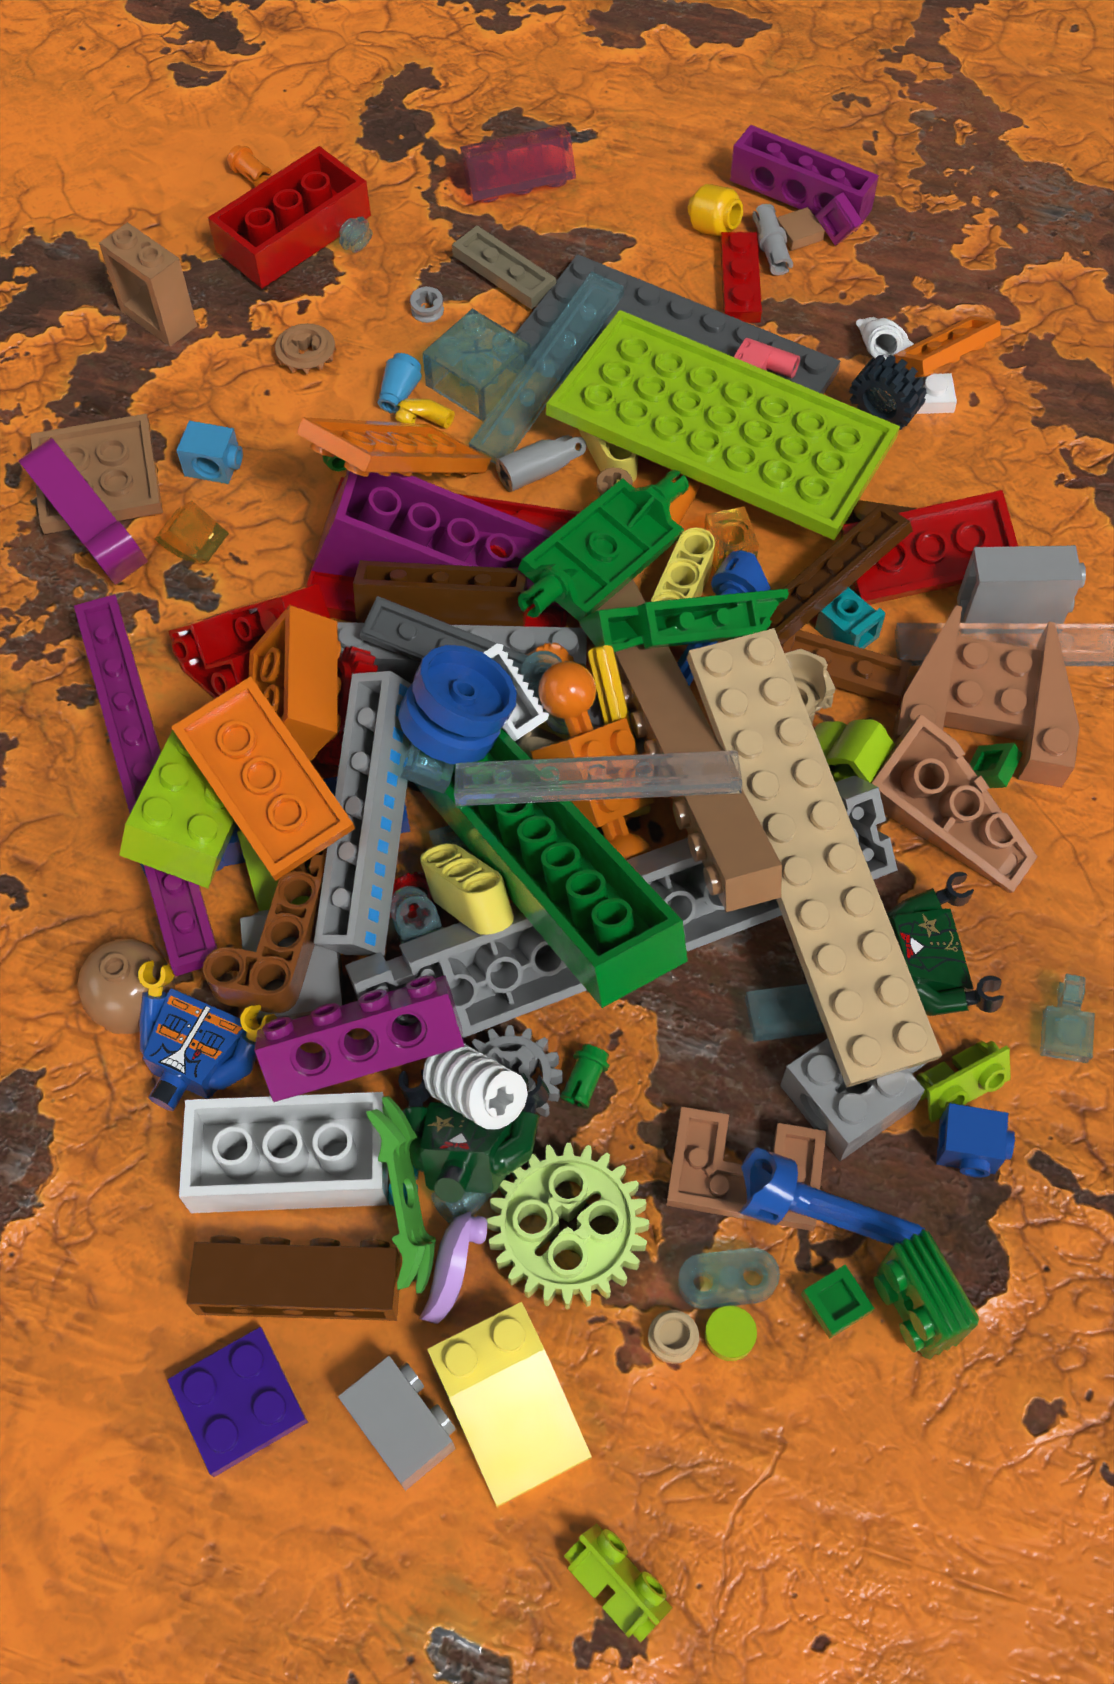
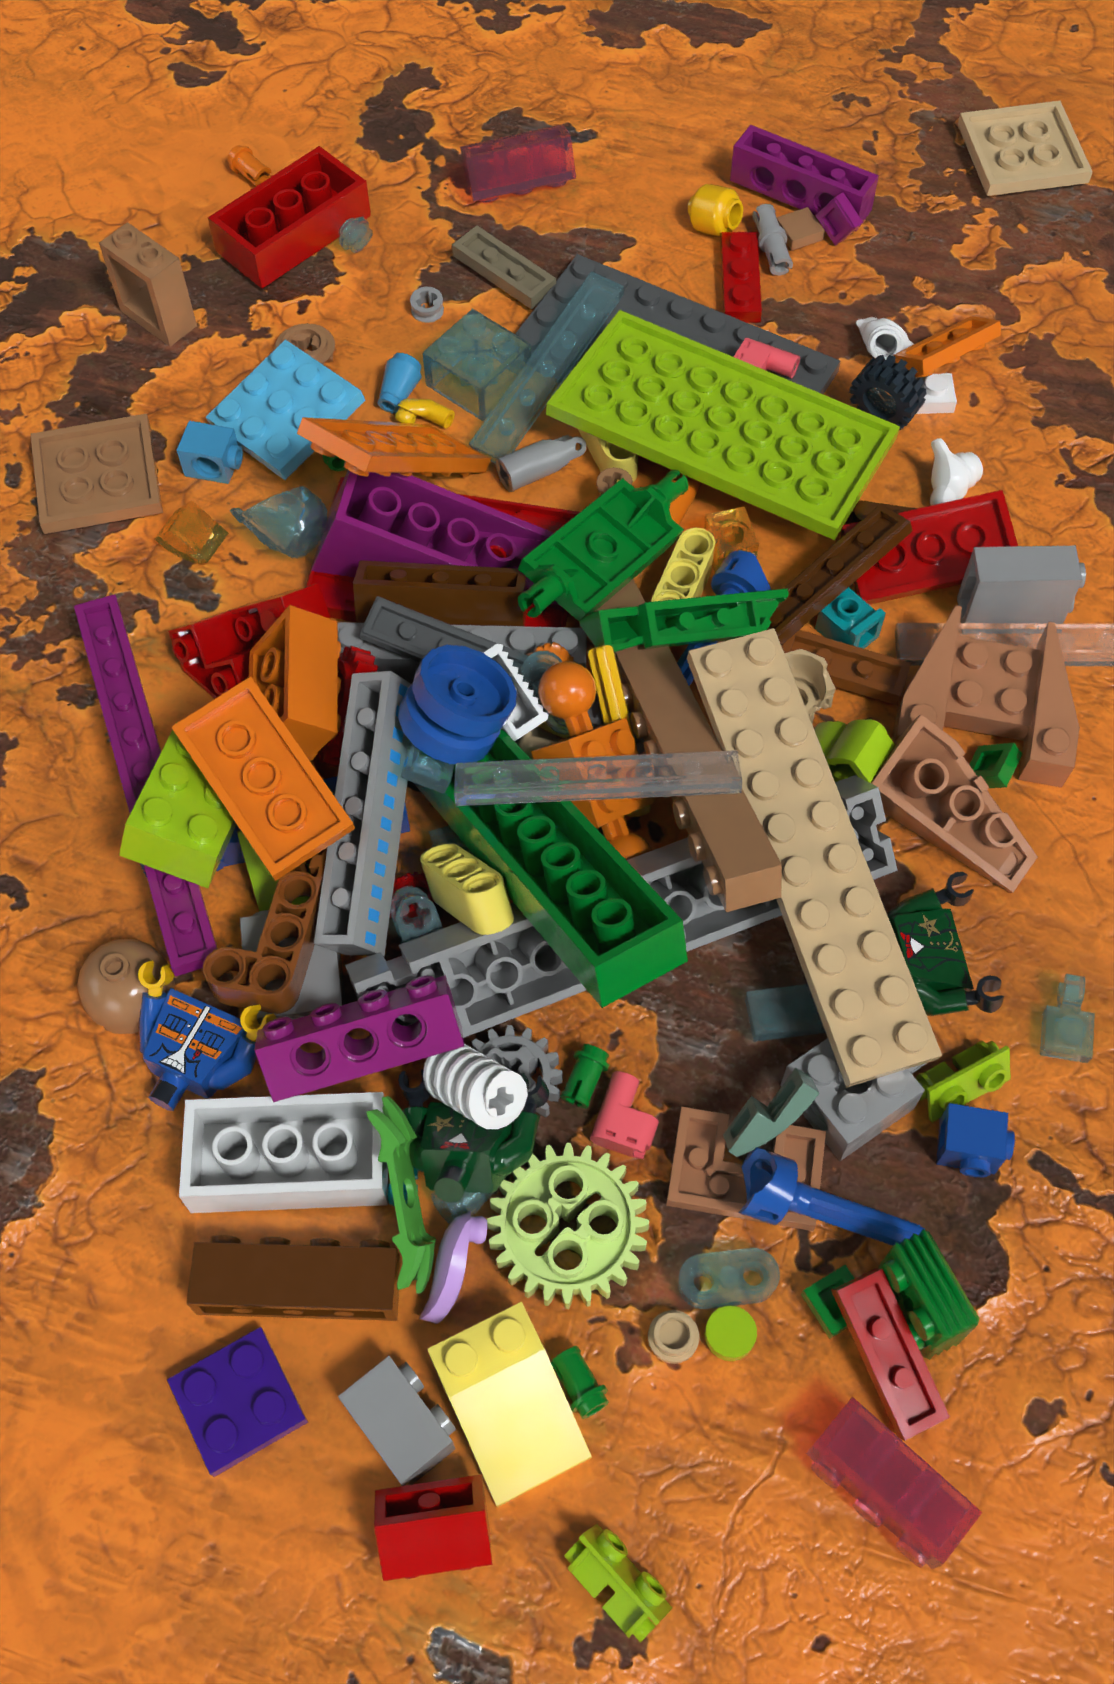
magenta beam [18,437,148,585] -> none
none -> medium azure plate [205,339,366,480]
none -> clear light blue helmet [230,486,327,558]
none -> red brick [374,1474,493,1581]
none -> green pin [550,1346,609,1419]
none -> coral piece [590,1071,659,1159]
none -> sand green slope [723,1067,820,1157]
none -> clear pink brick [806,1397,982,1569]
none -> plate [831,1268,950,1441]
none -> white animal [930,438,983,506]
none -> tan plate [958,101,1093,196]

